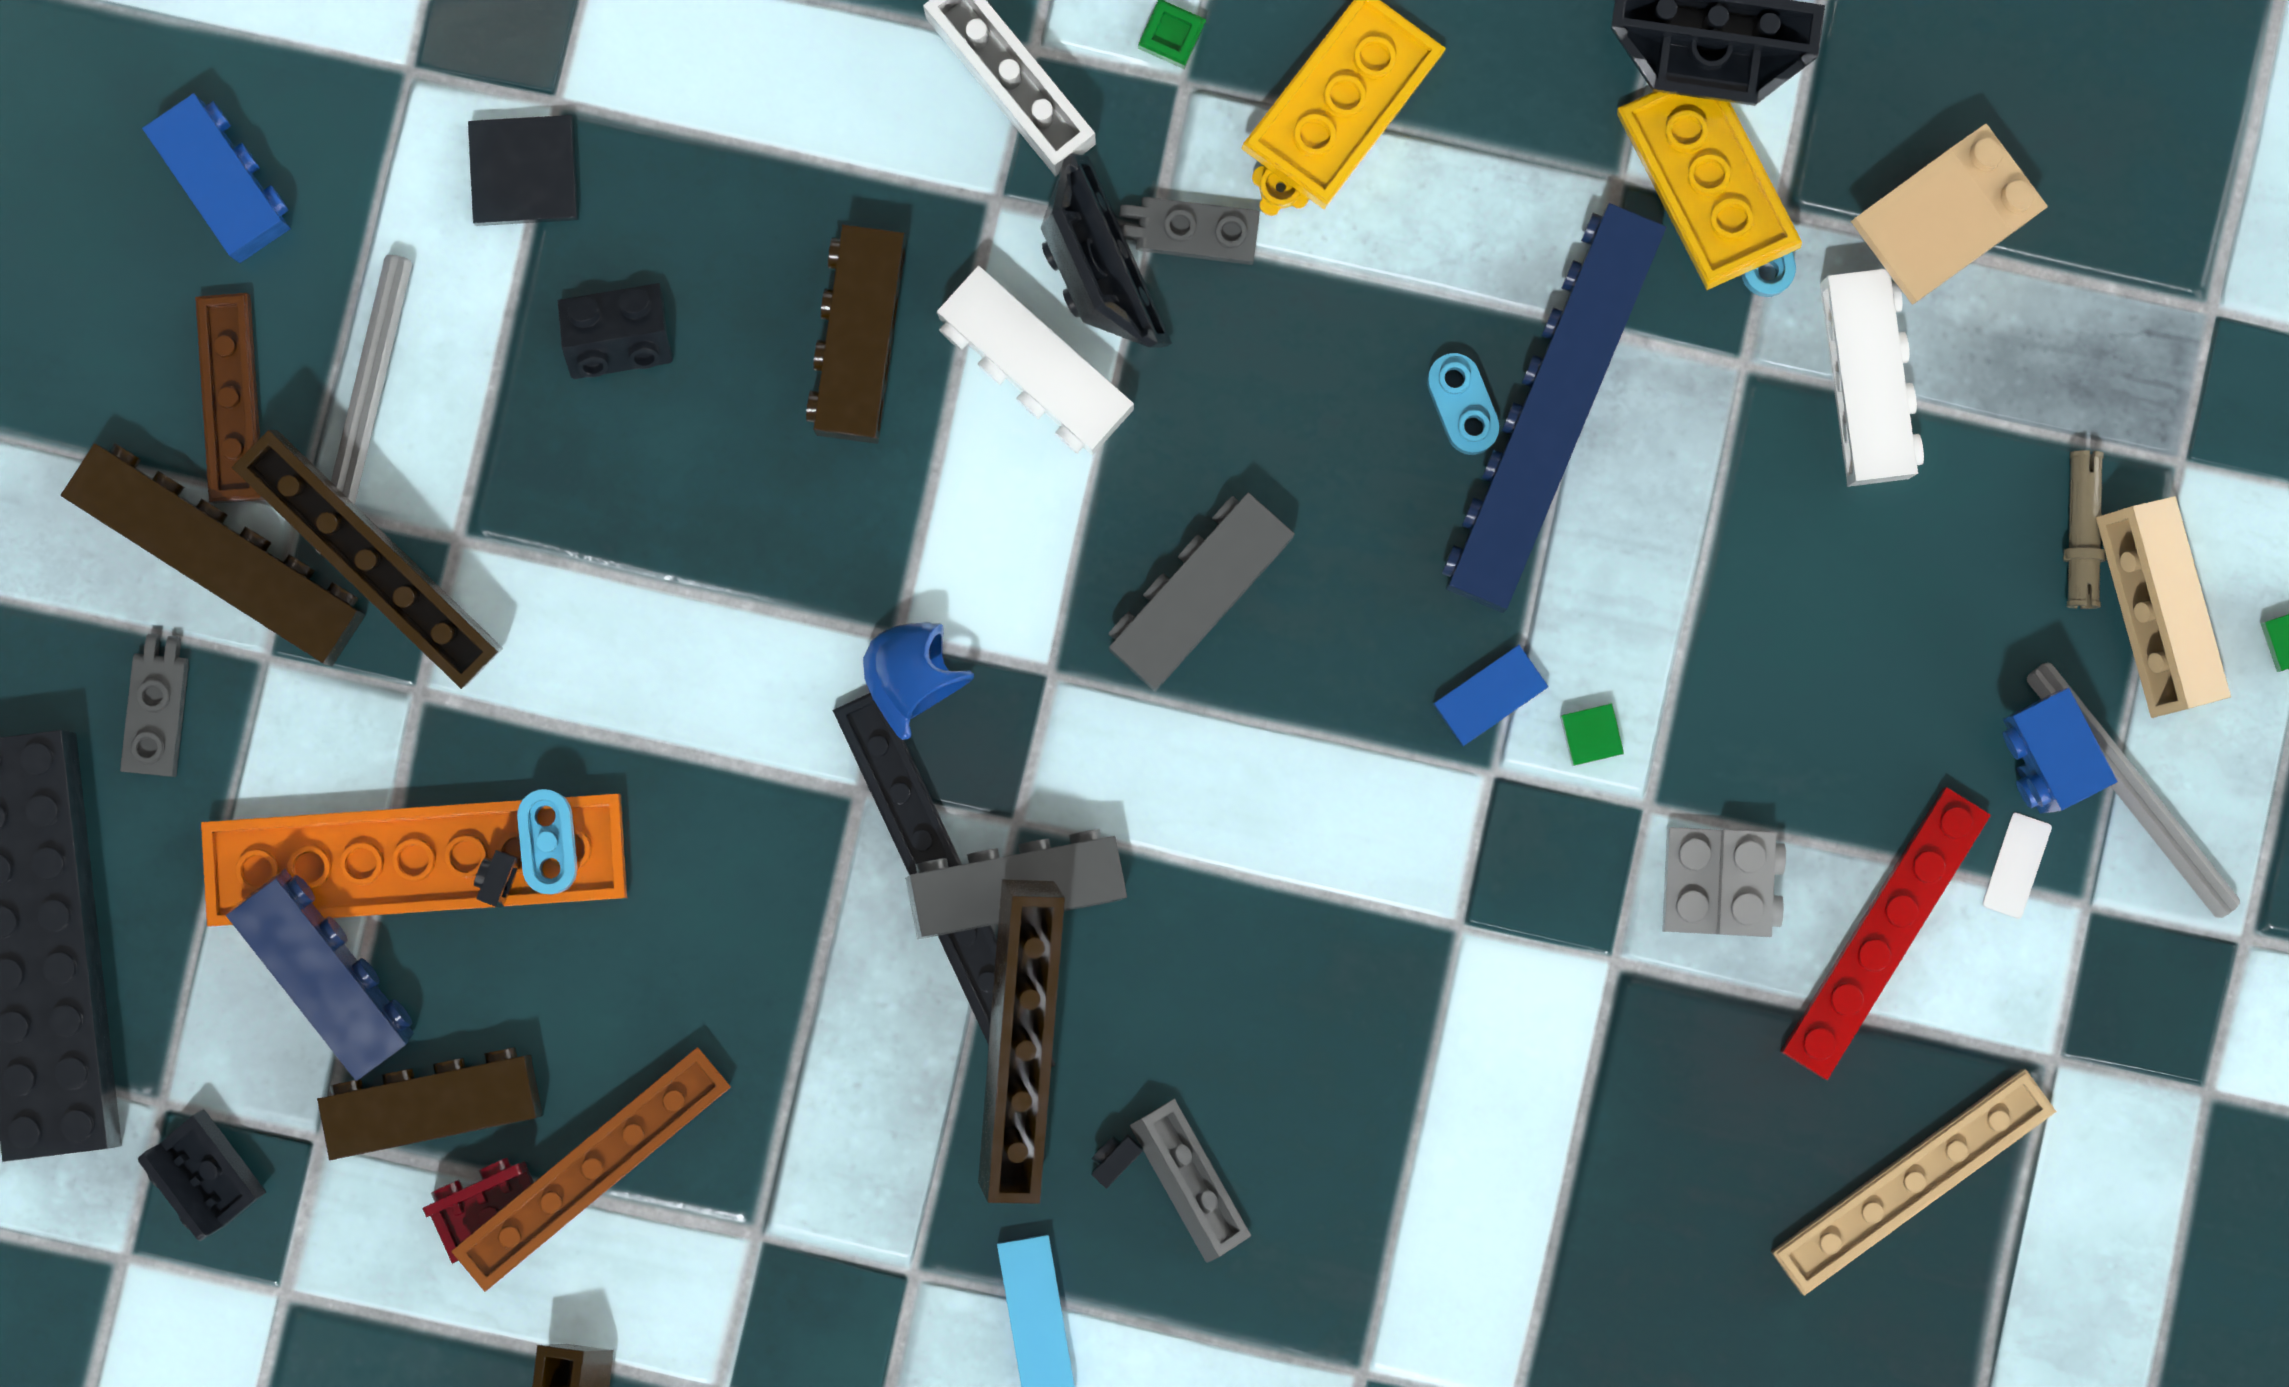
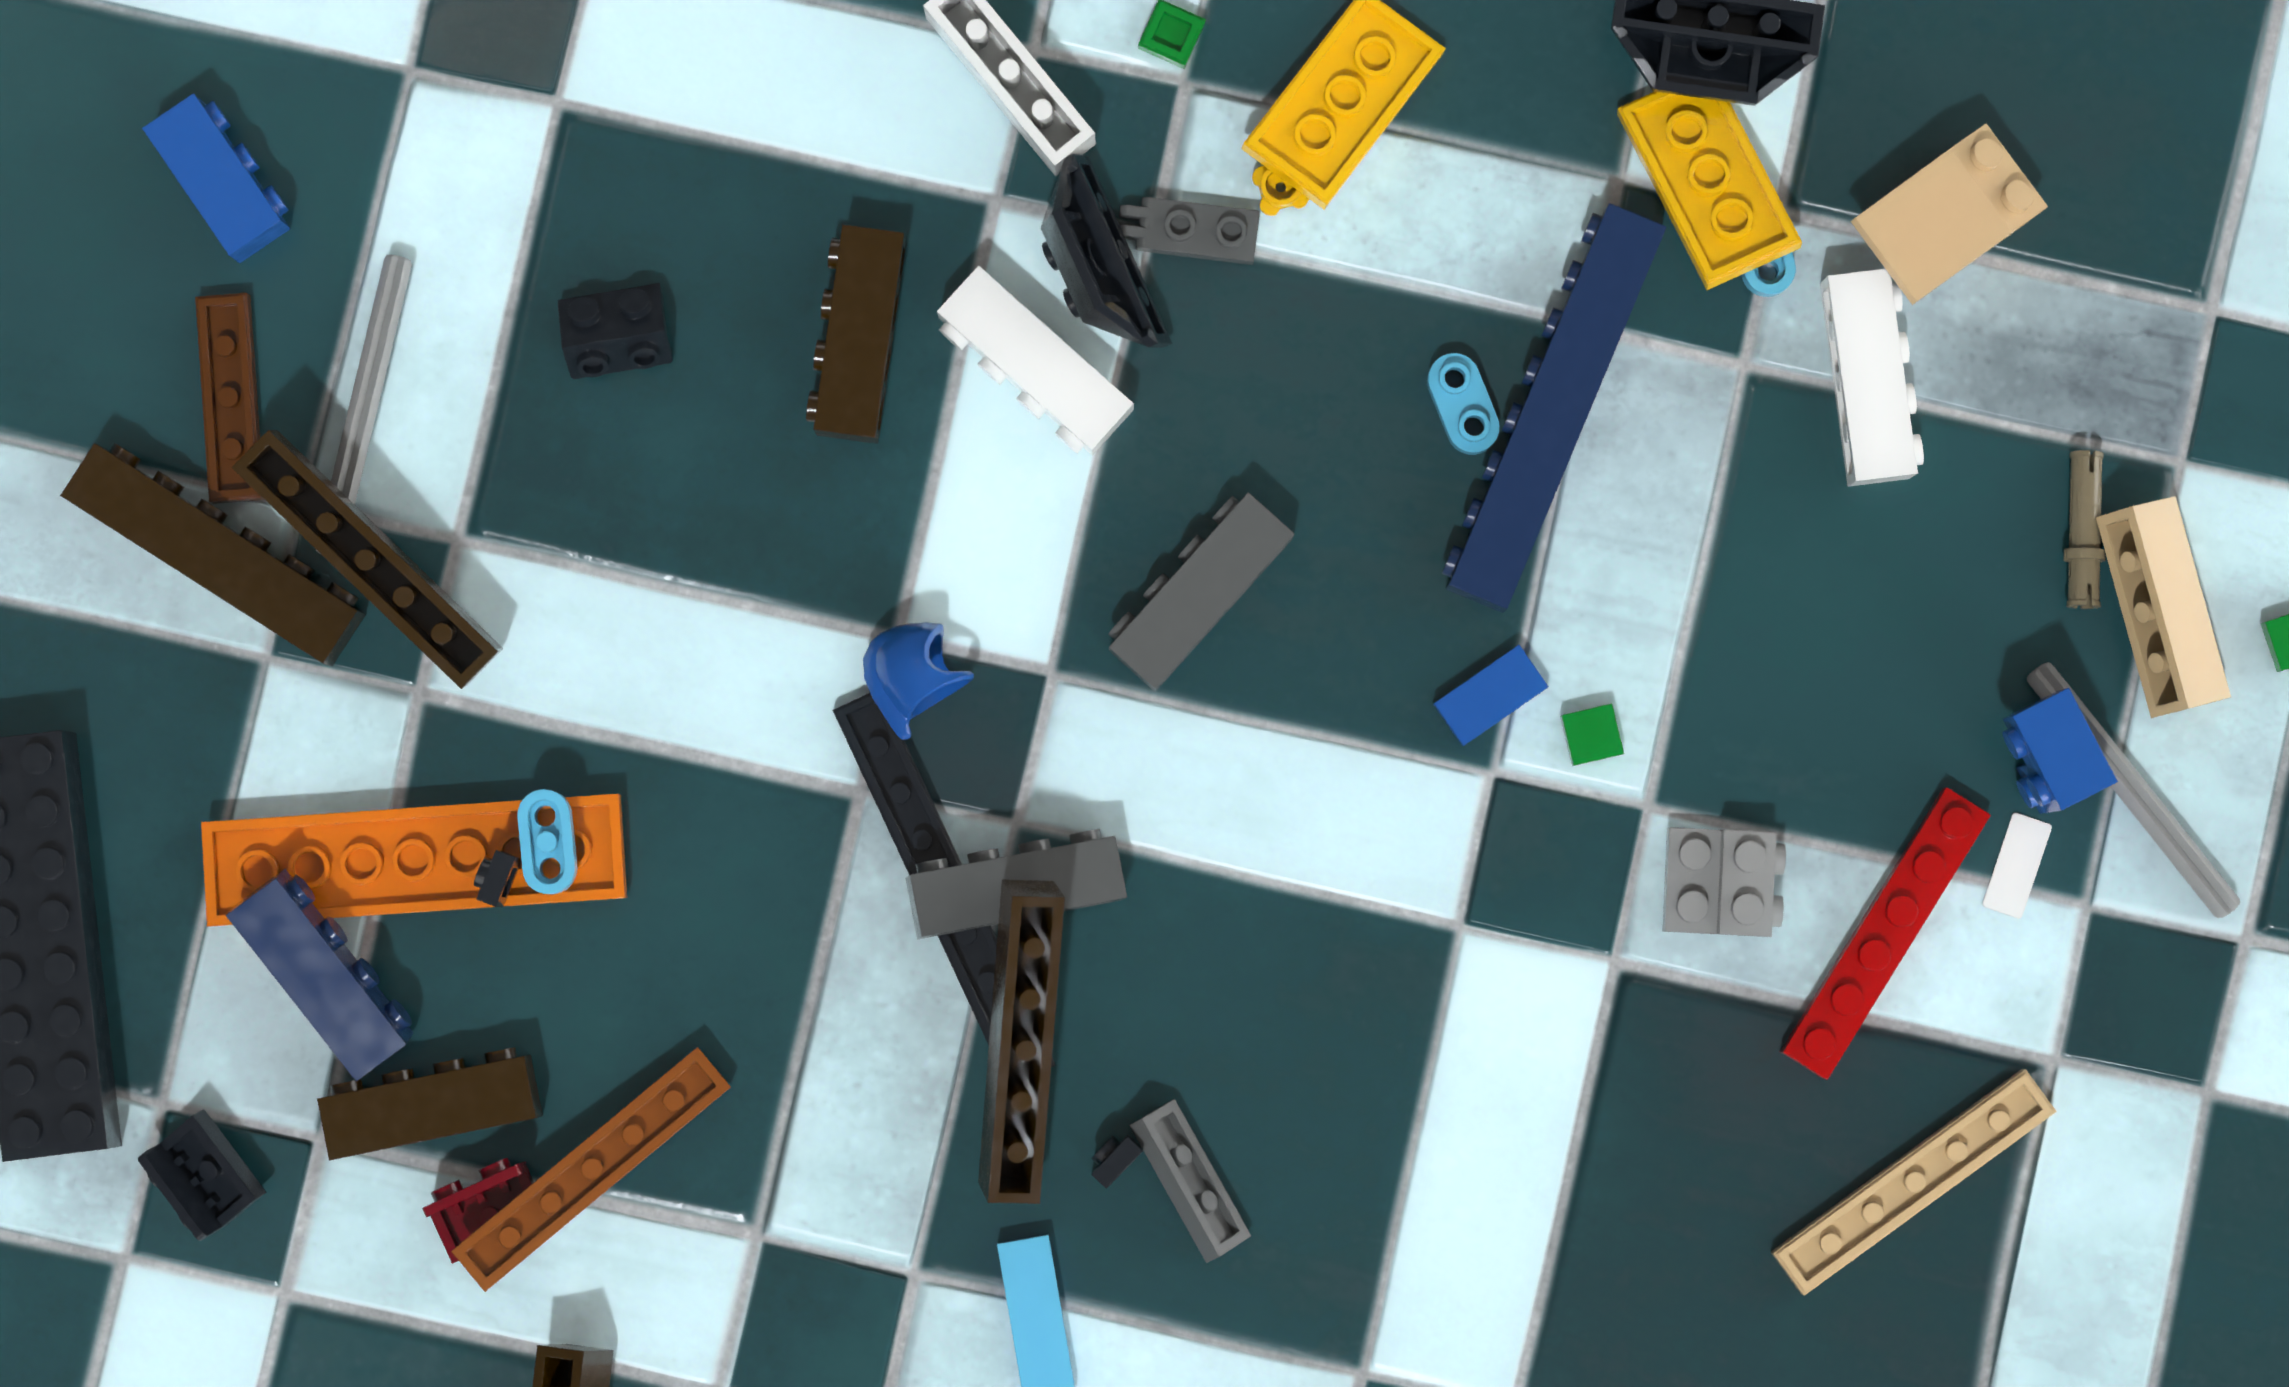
dark grey hinge [120,634,189,777] -> none
black tile [468,115,578,226] -> none

